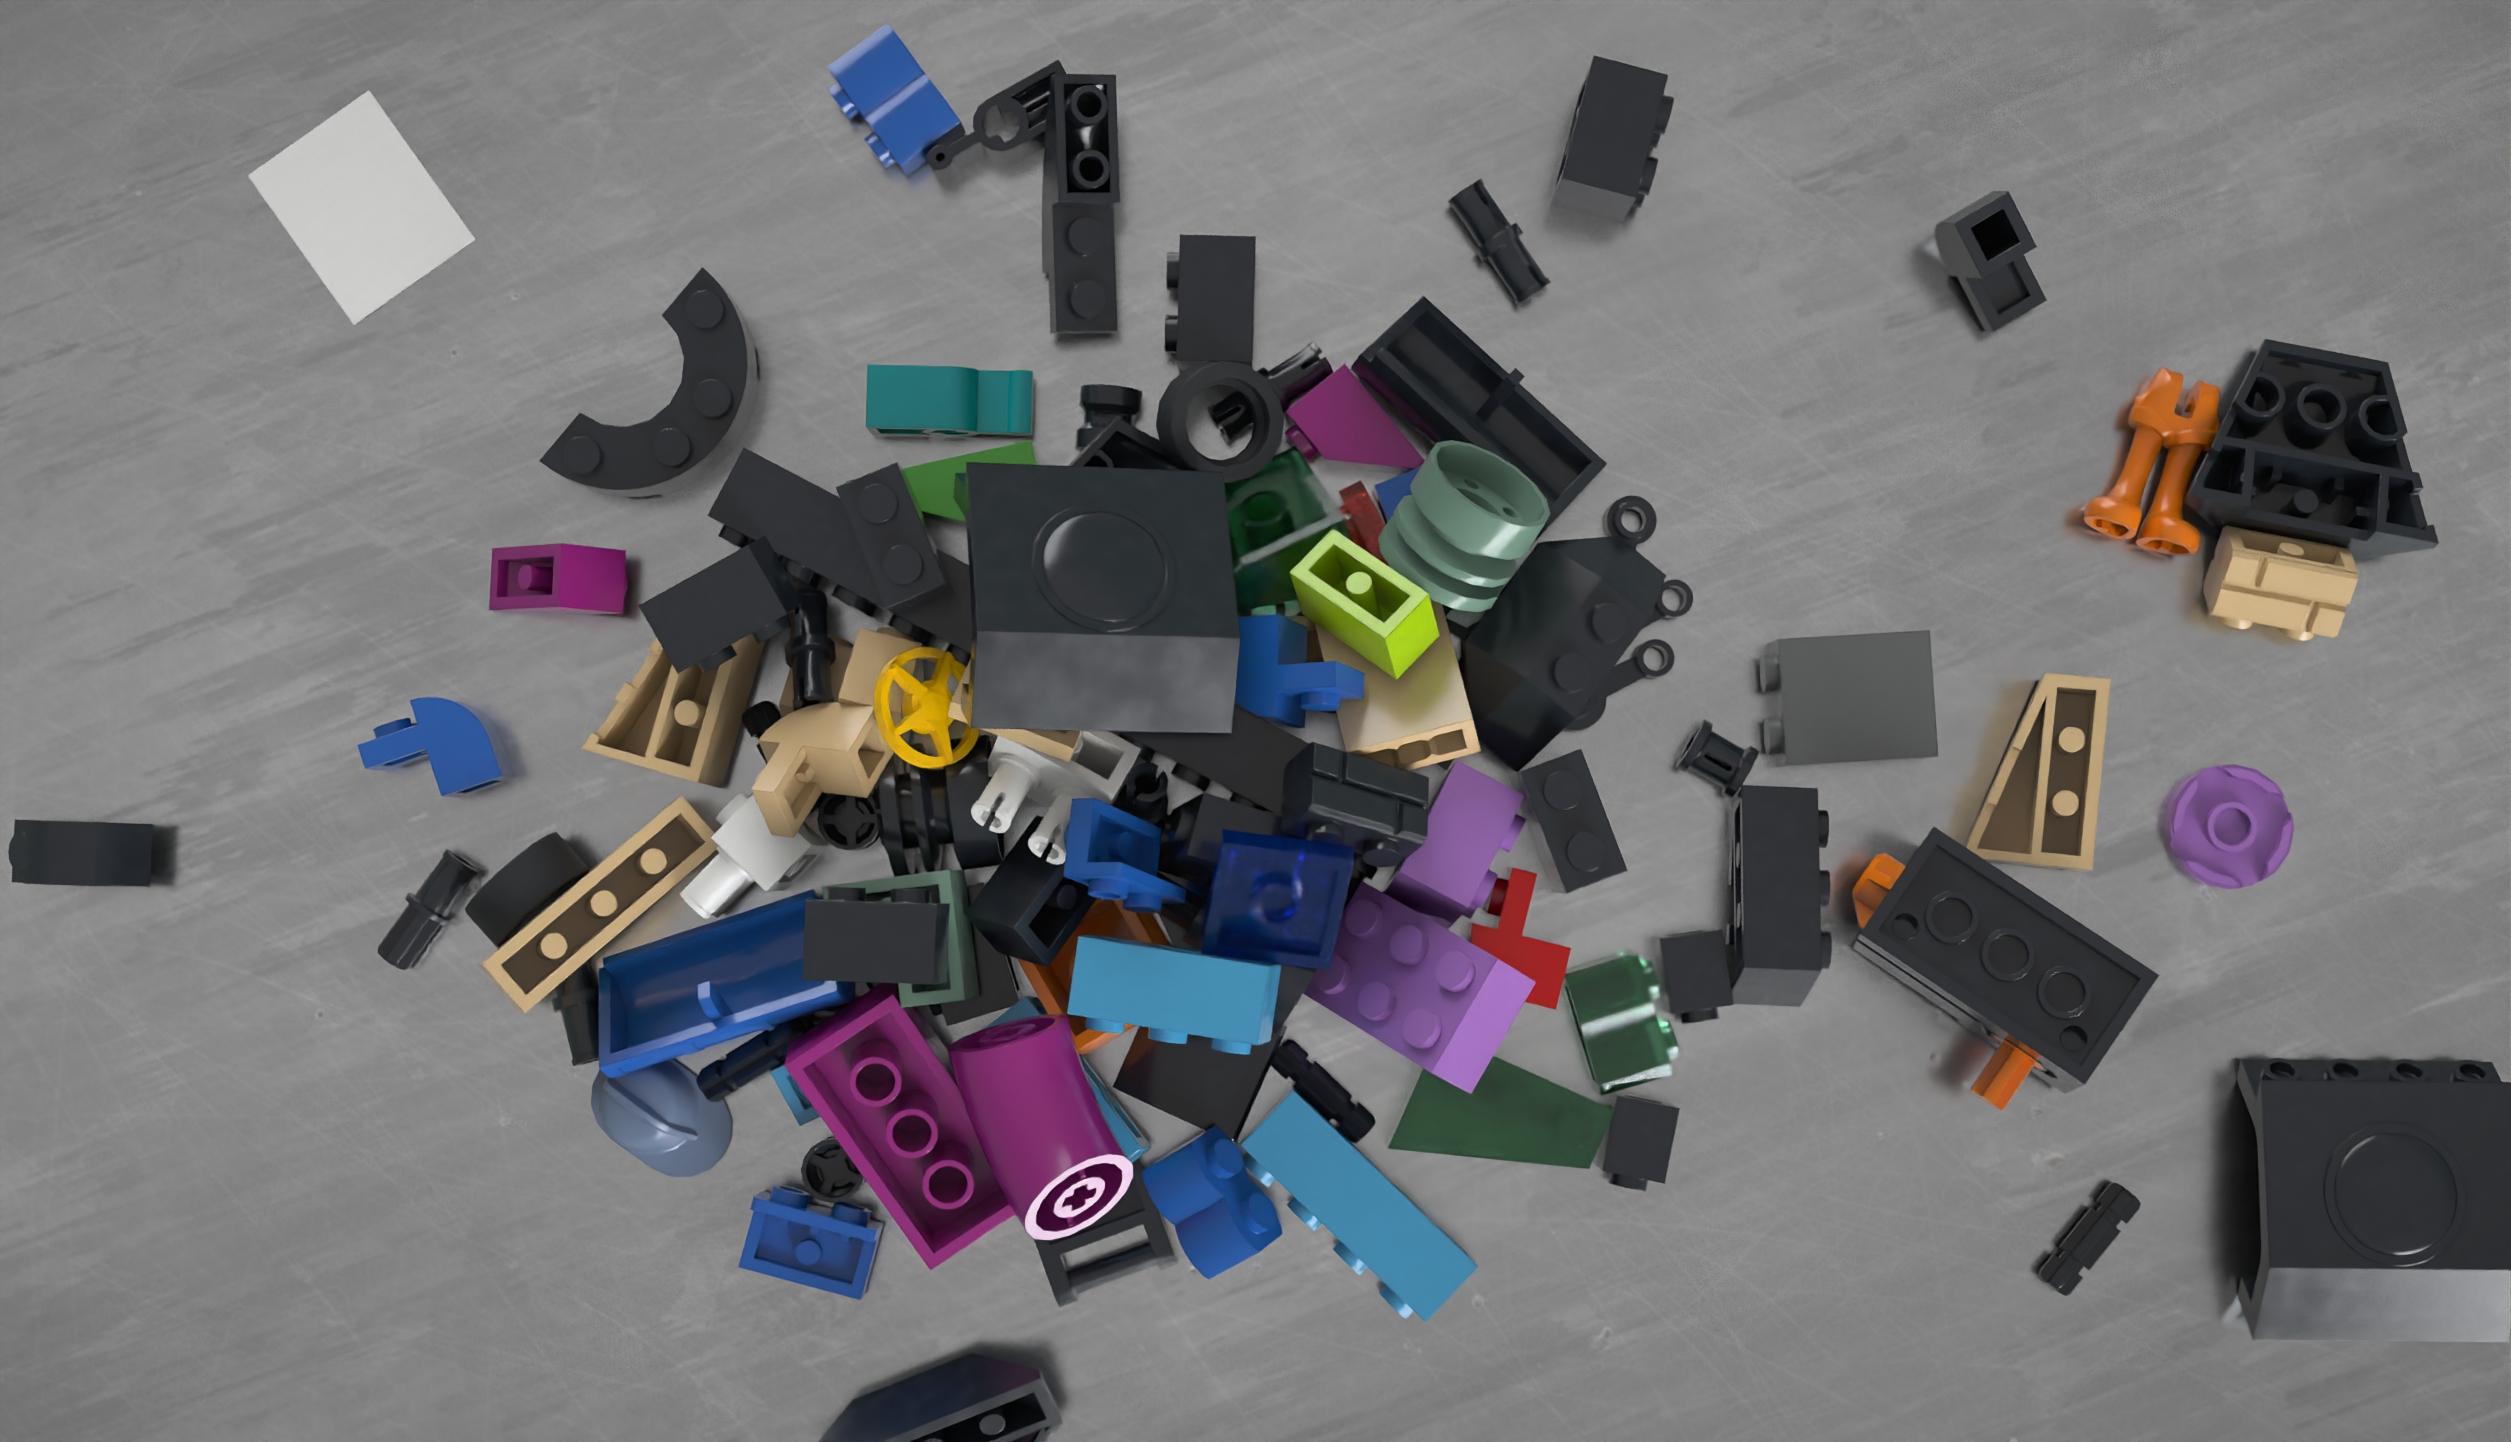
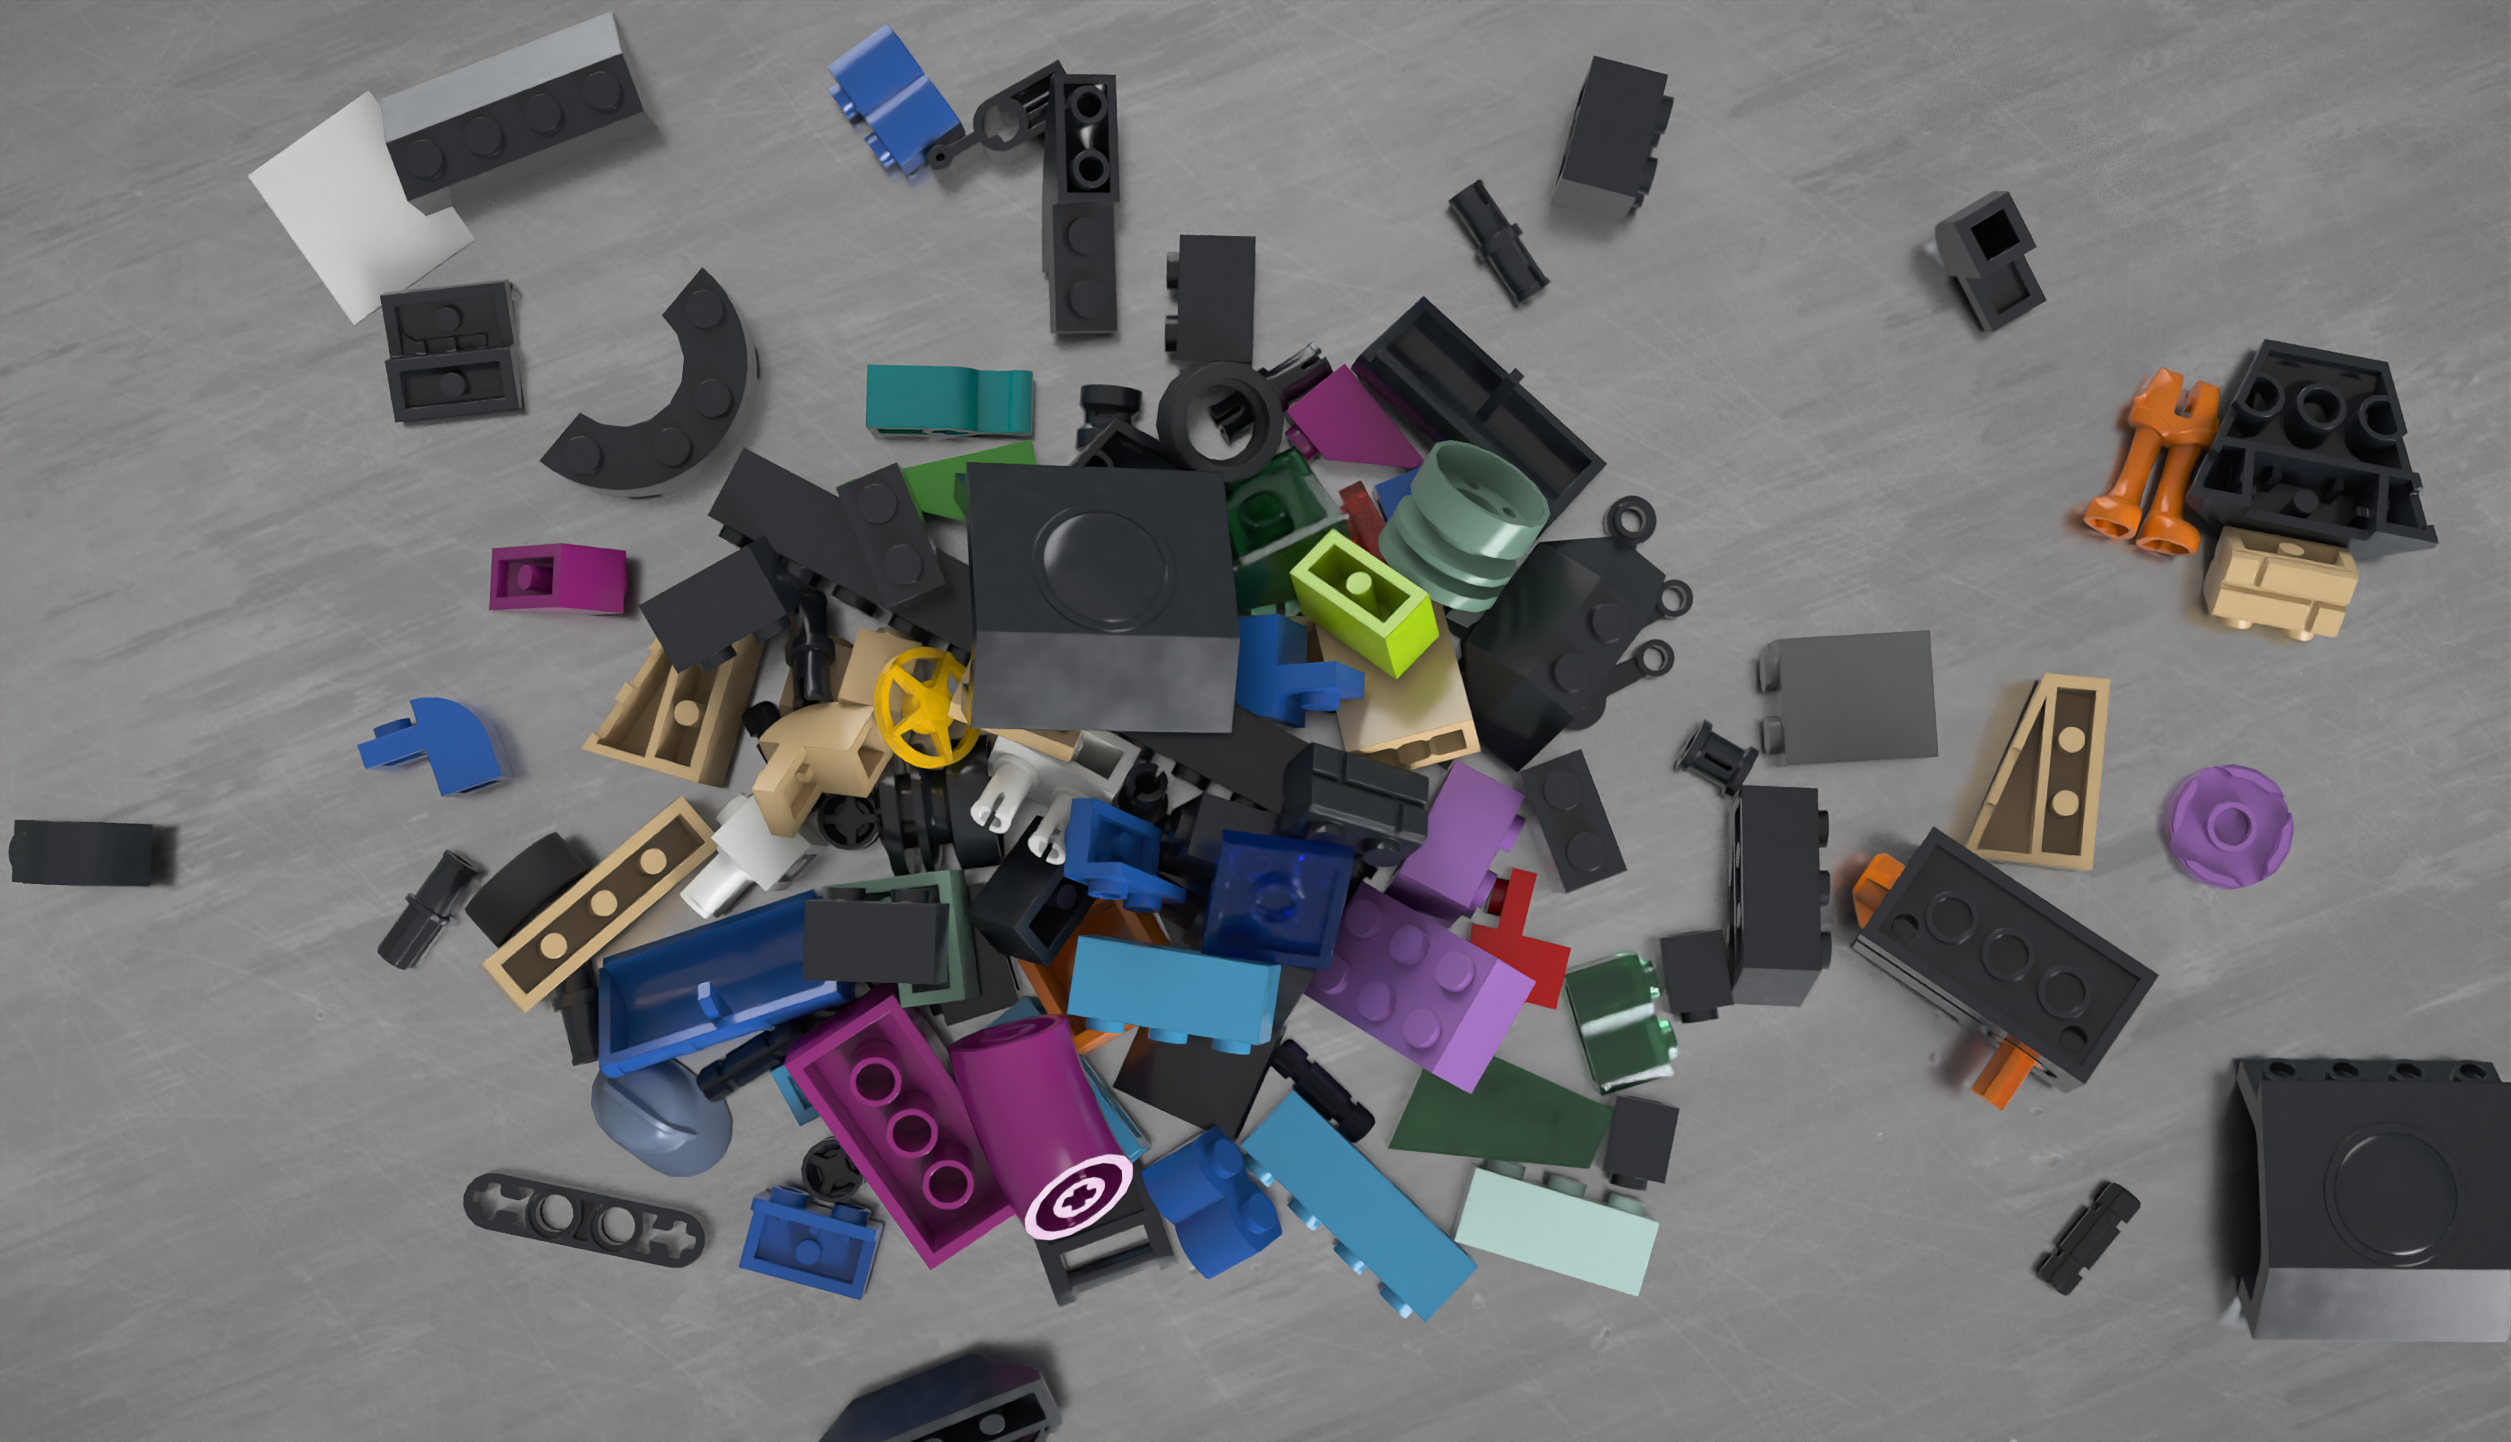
none -> black slope [380,11,658,216]
none -> black slope [380,279,522,423]
none -> black beam [463,1170,710,1268]
none -> light aqua brick [1451,1156,1660,1296]

